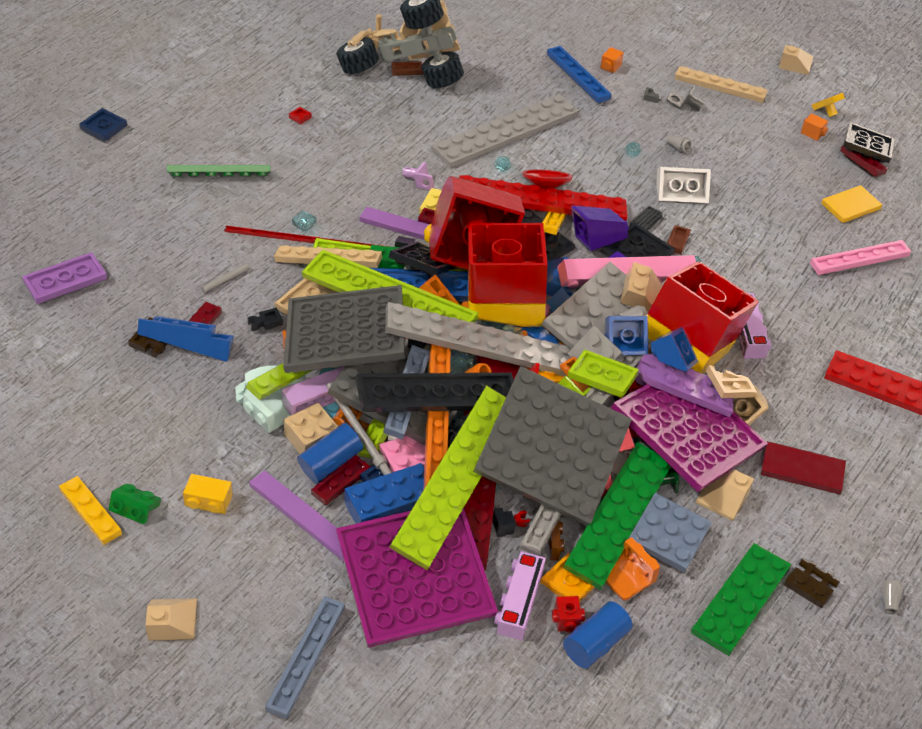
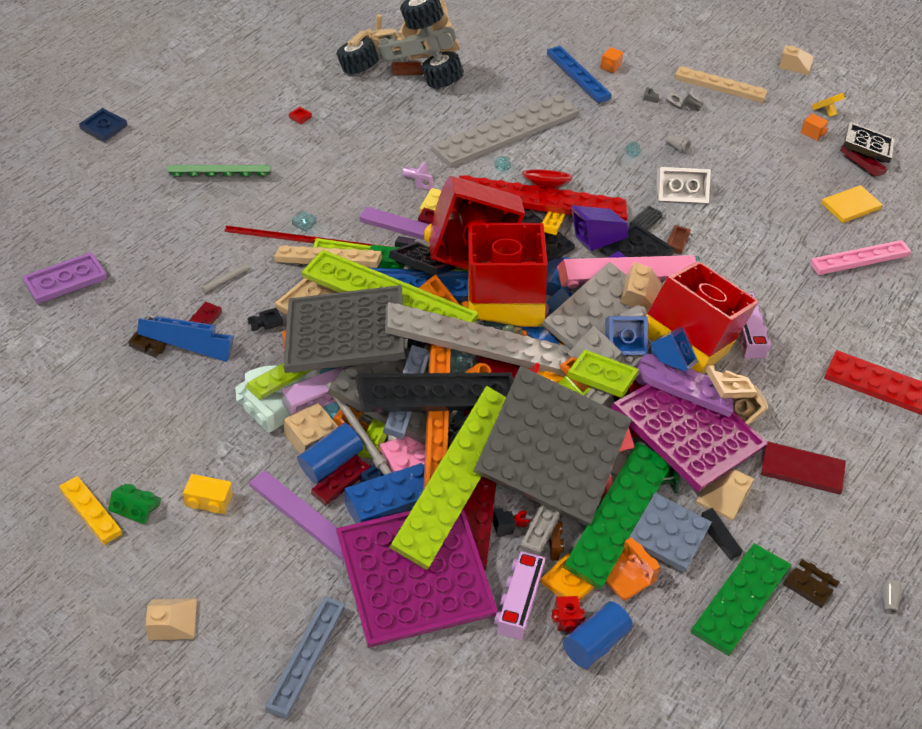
none -> black piece [701,508,742,560]

